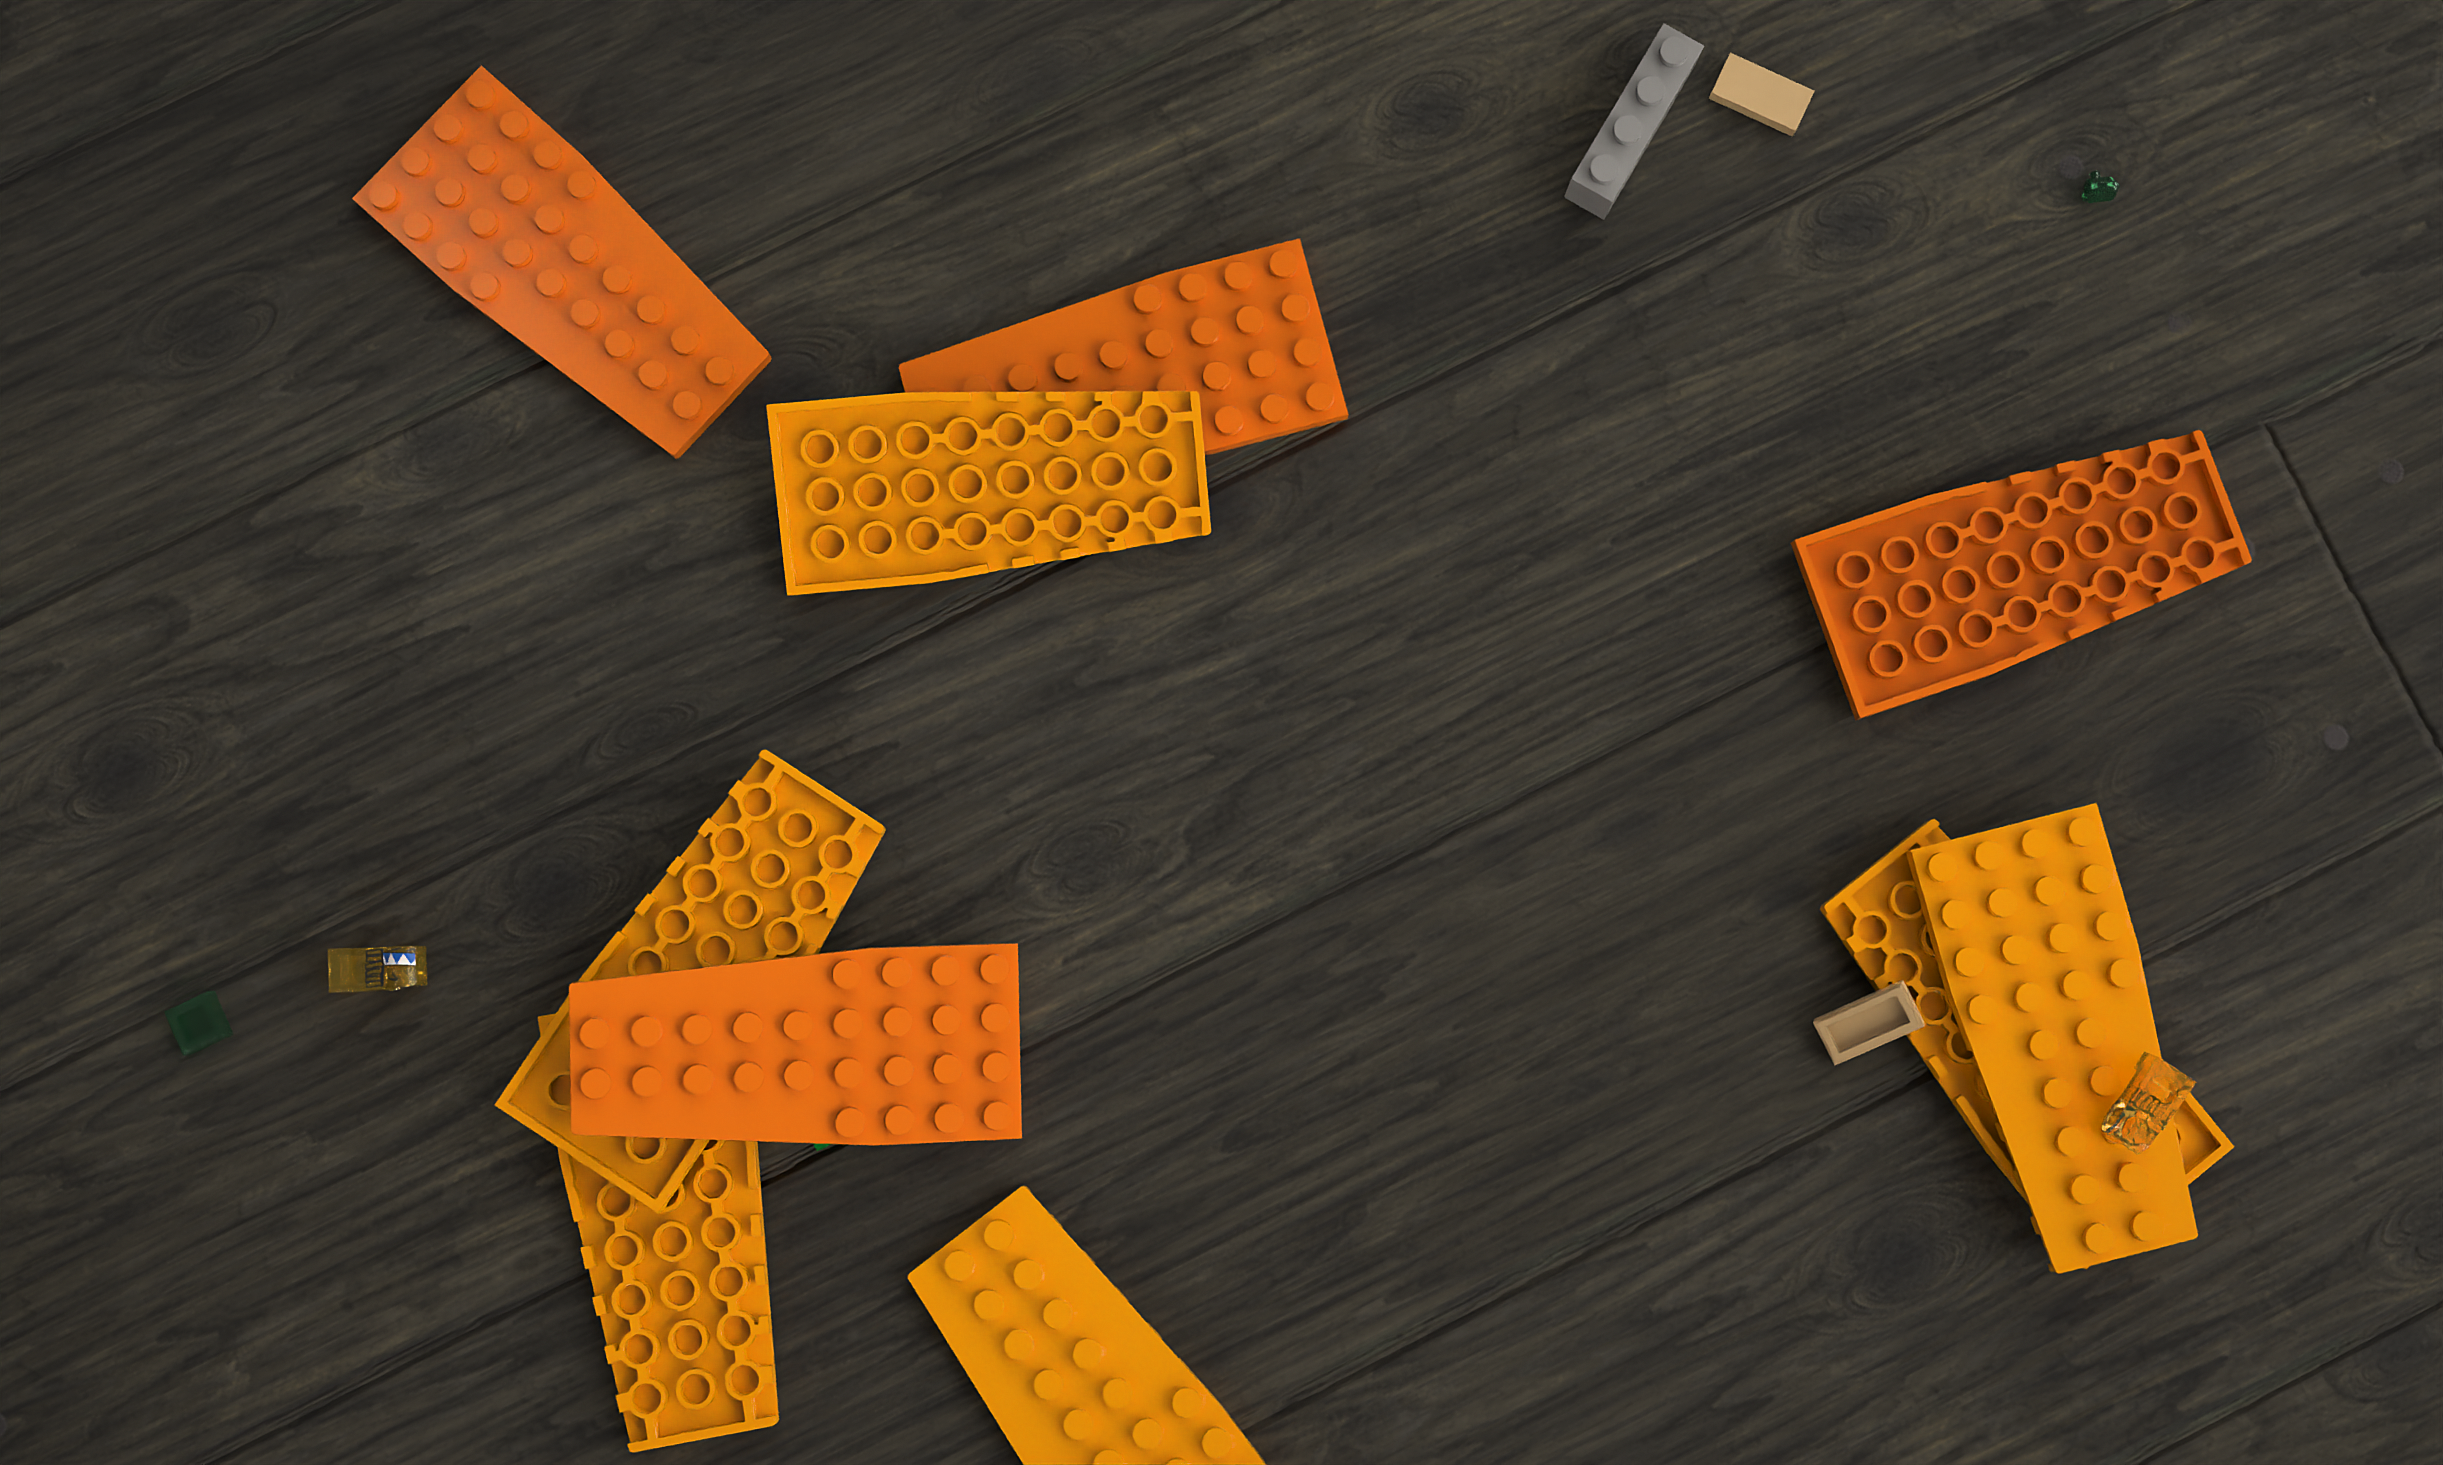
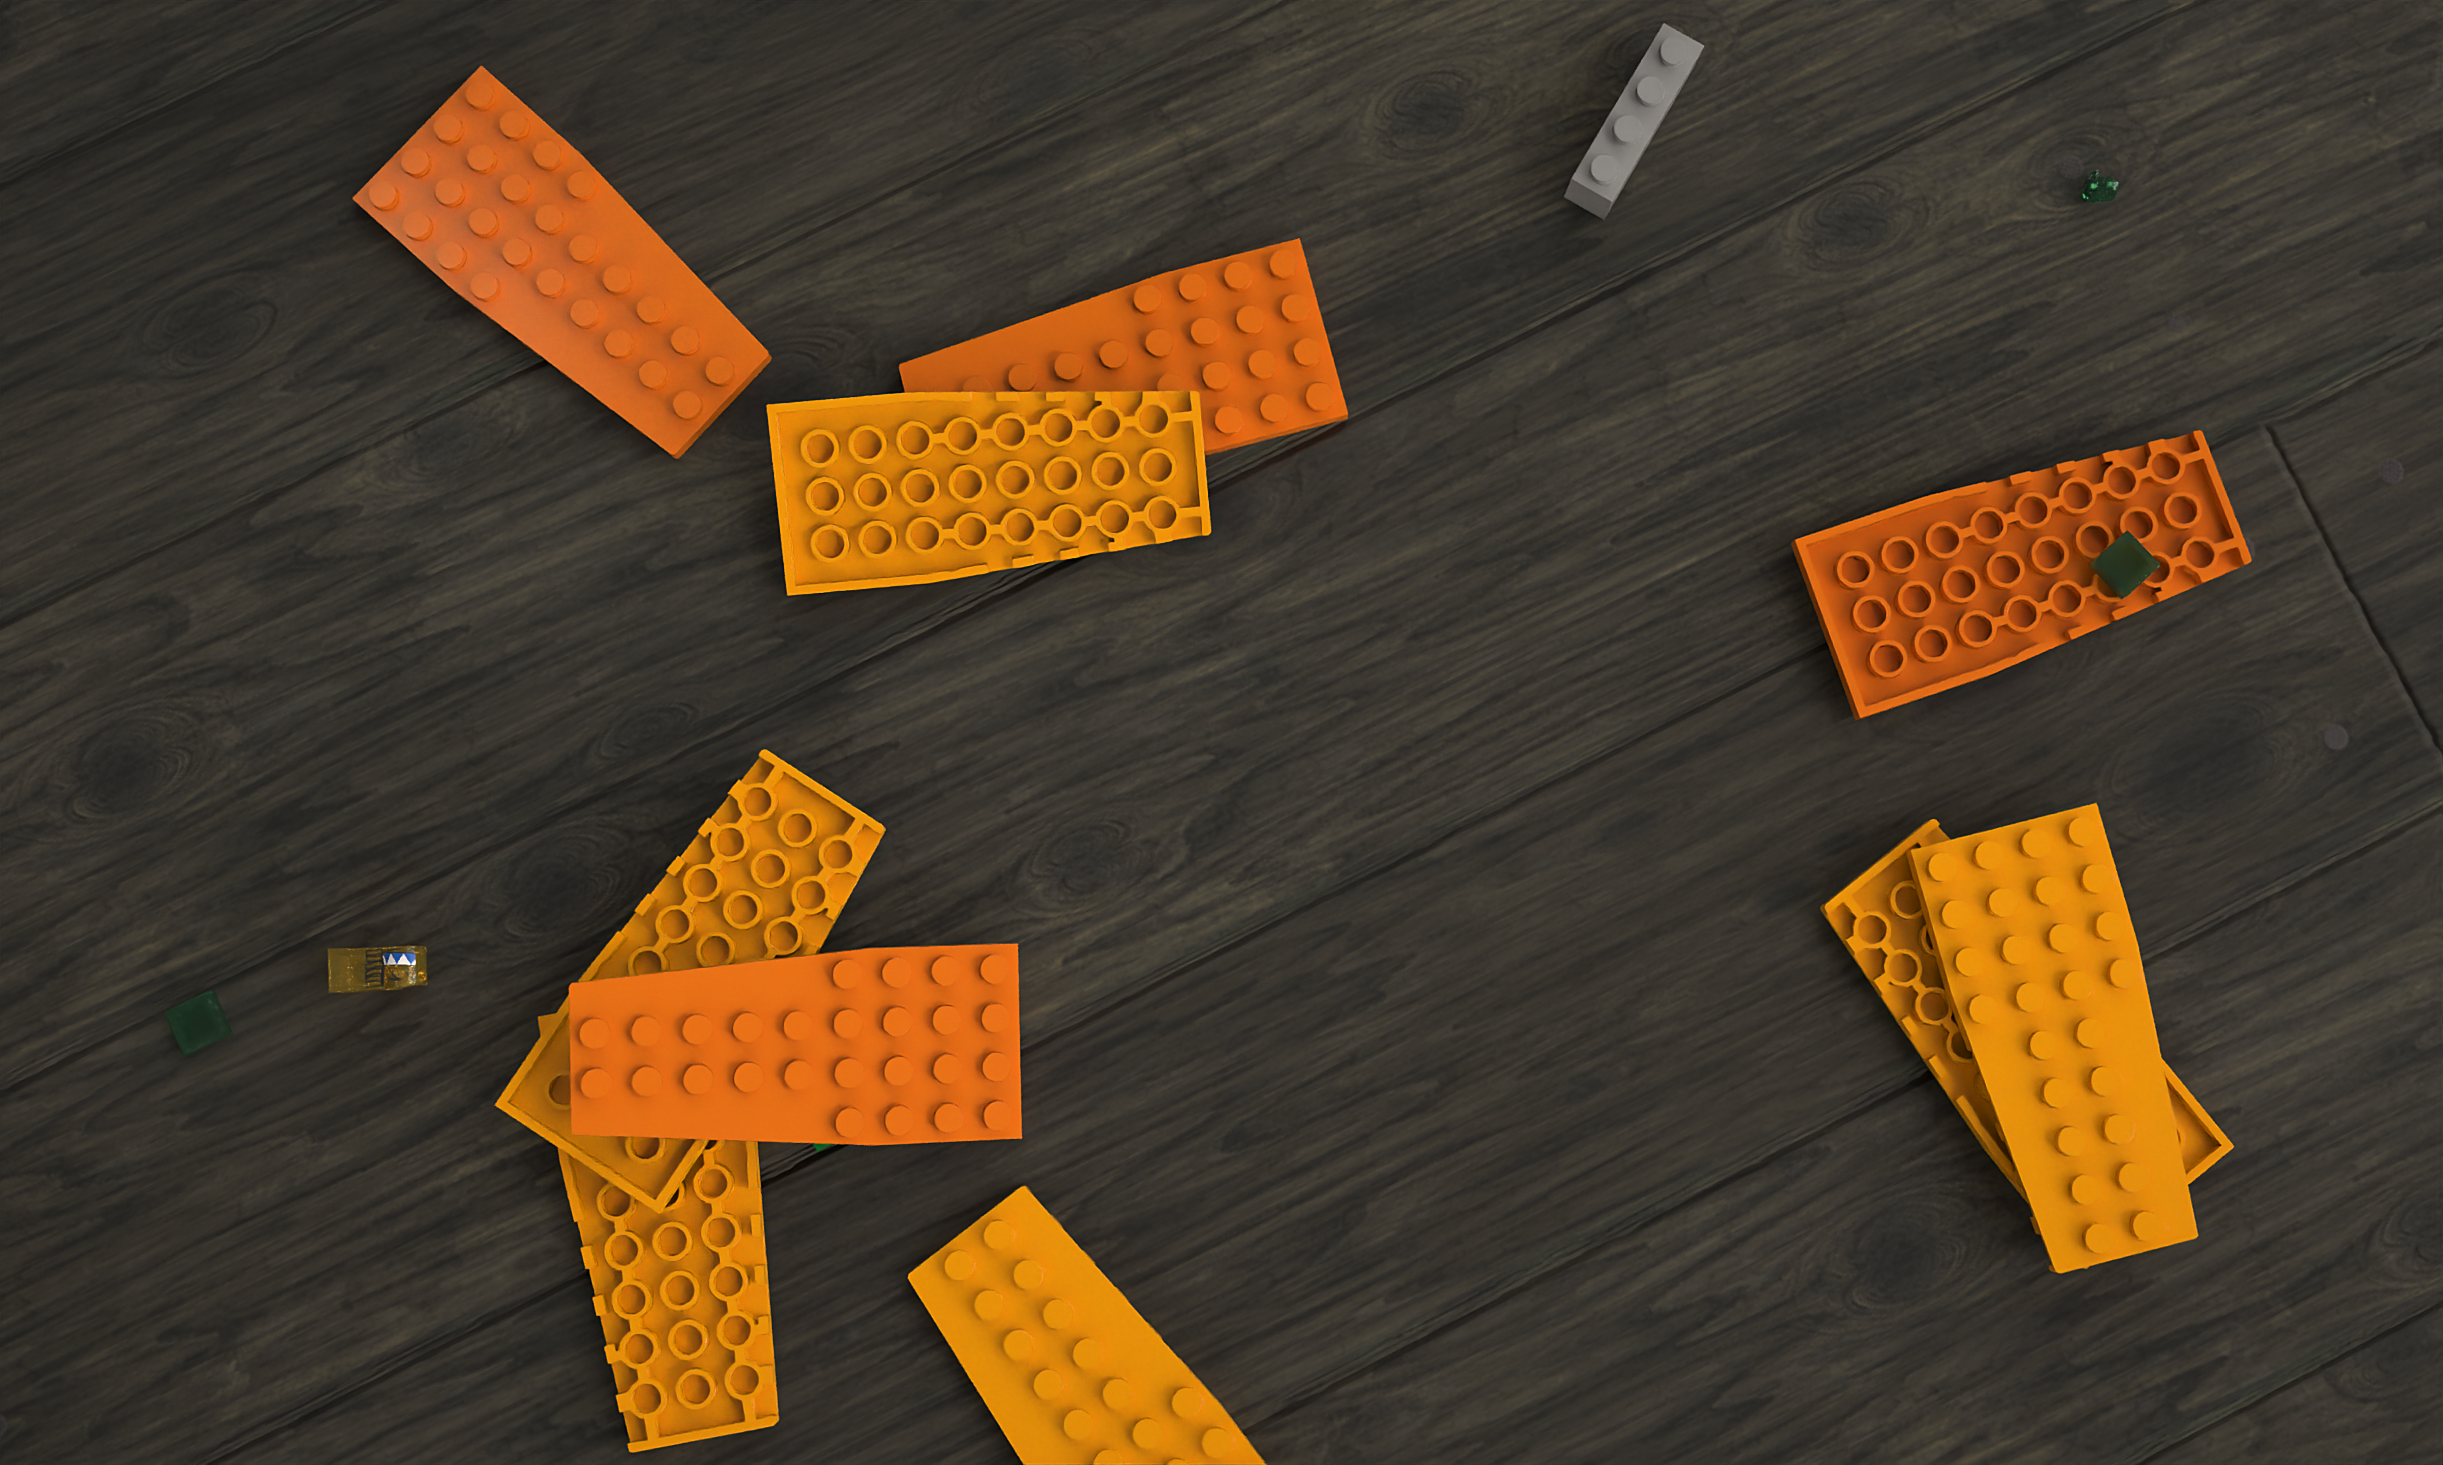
tan tile [1708,53,1814,137] -> none
tan tile [1813,980,1925,1065] -> none
clear yellow leg [2101,1052,2196,1154] -> none
none -> clear green tile [2088,530,2161,599]

